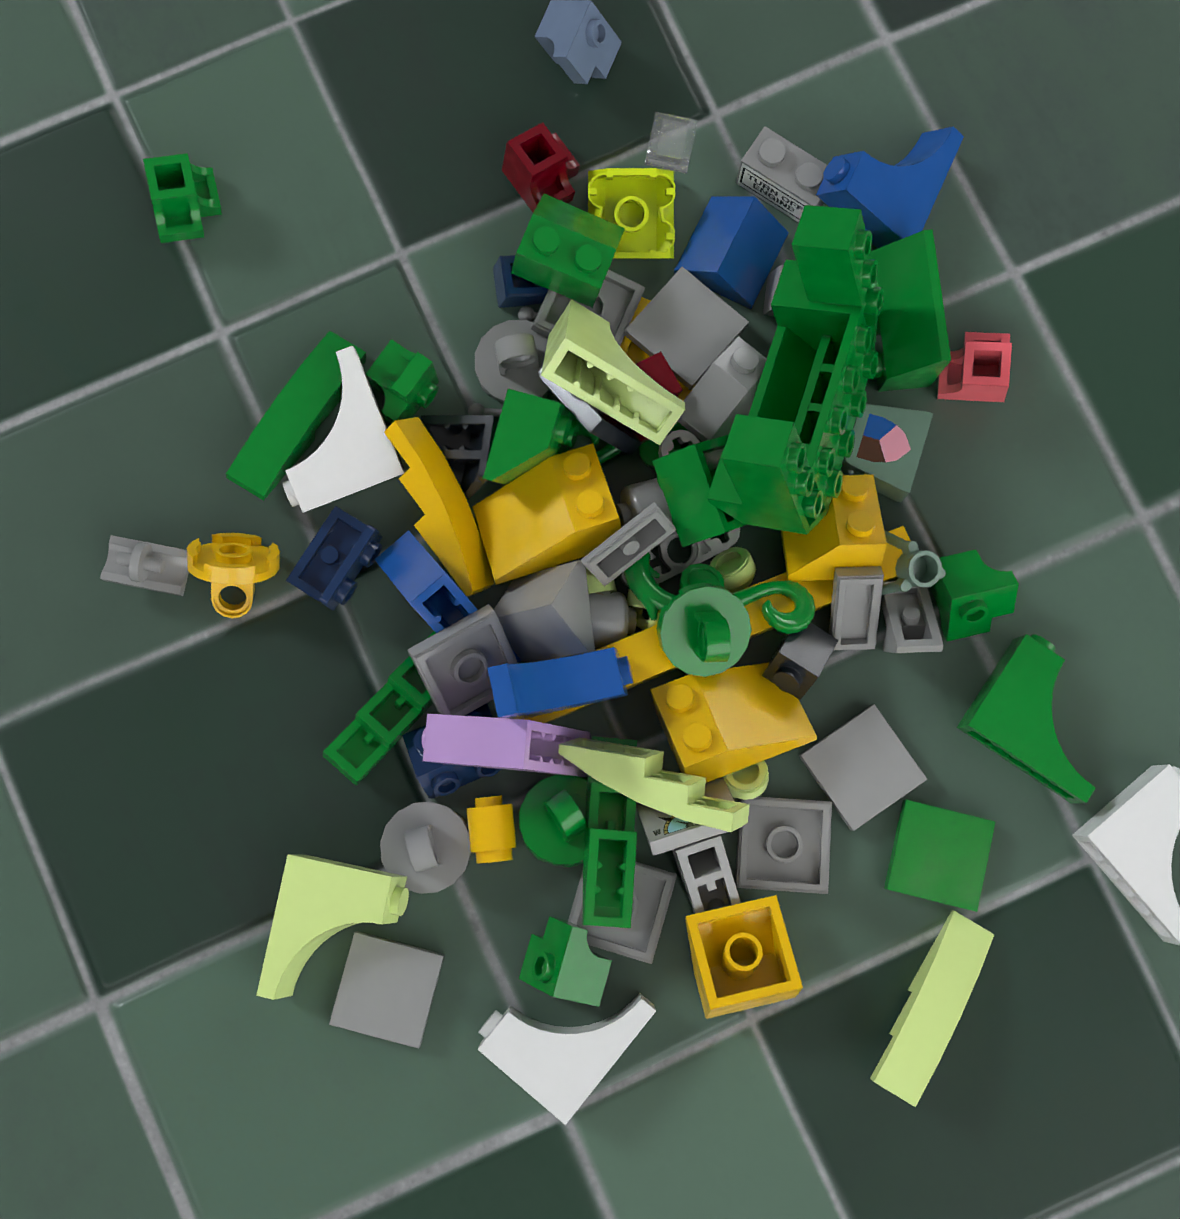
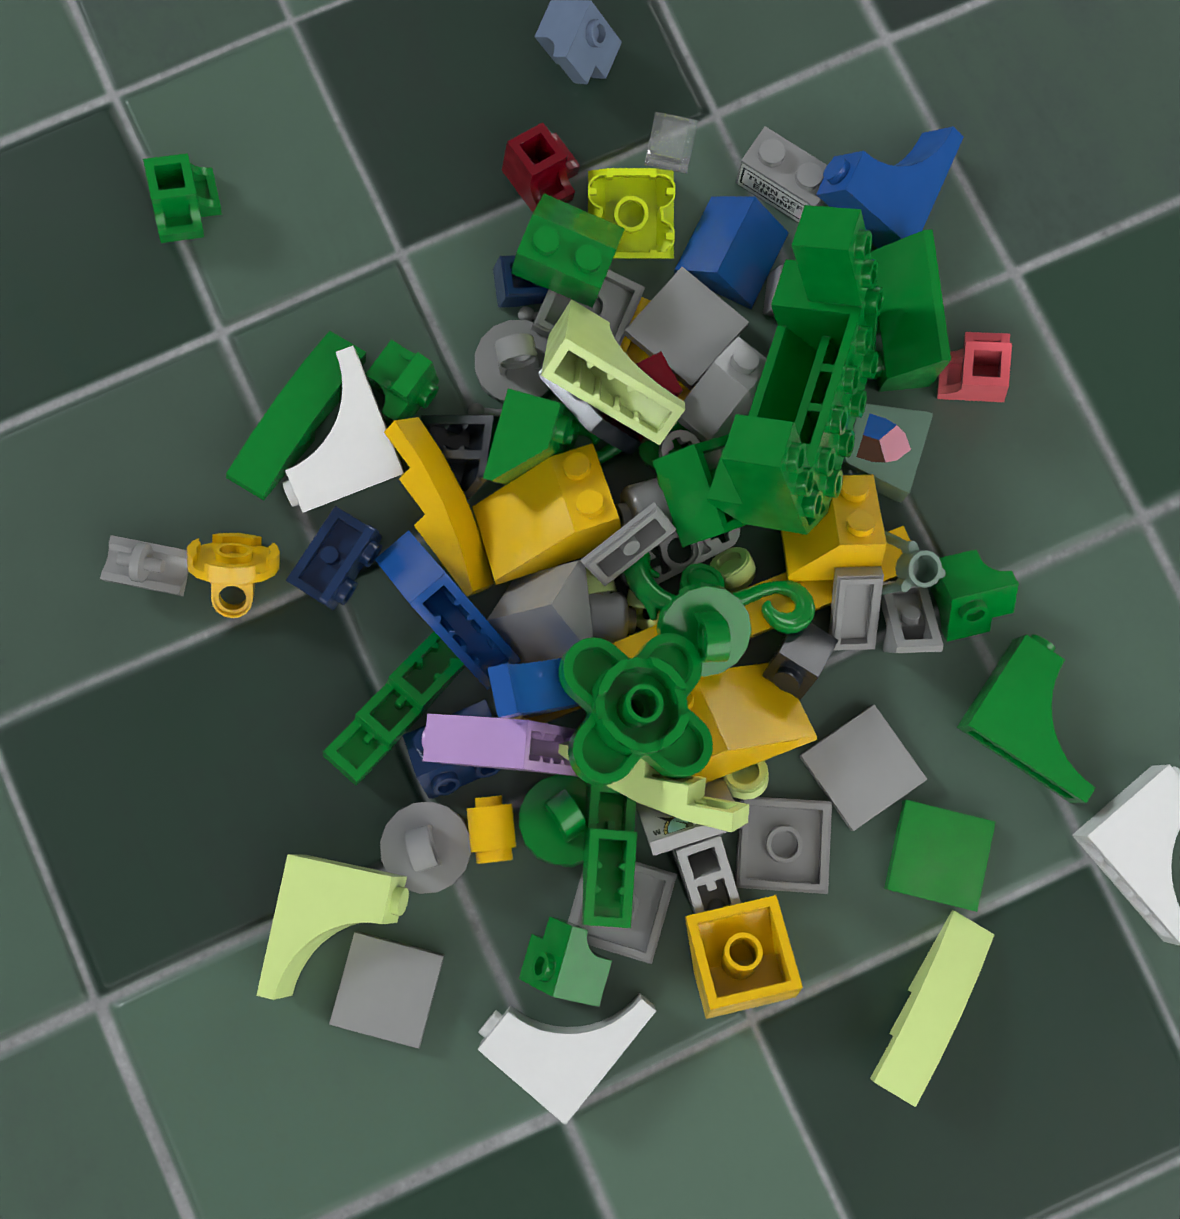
light grey tile [407,604,518,716] -> none
none -> green plant [559,633,713,786]

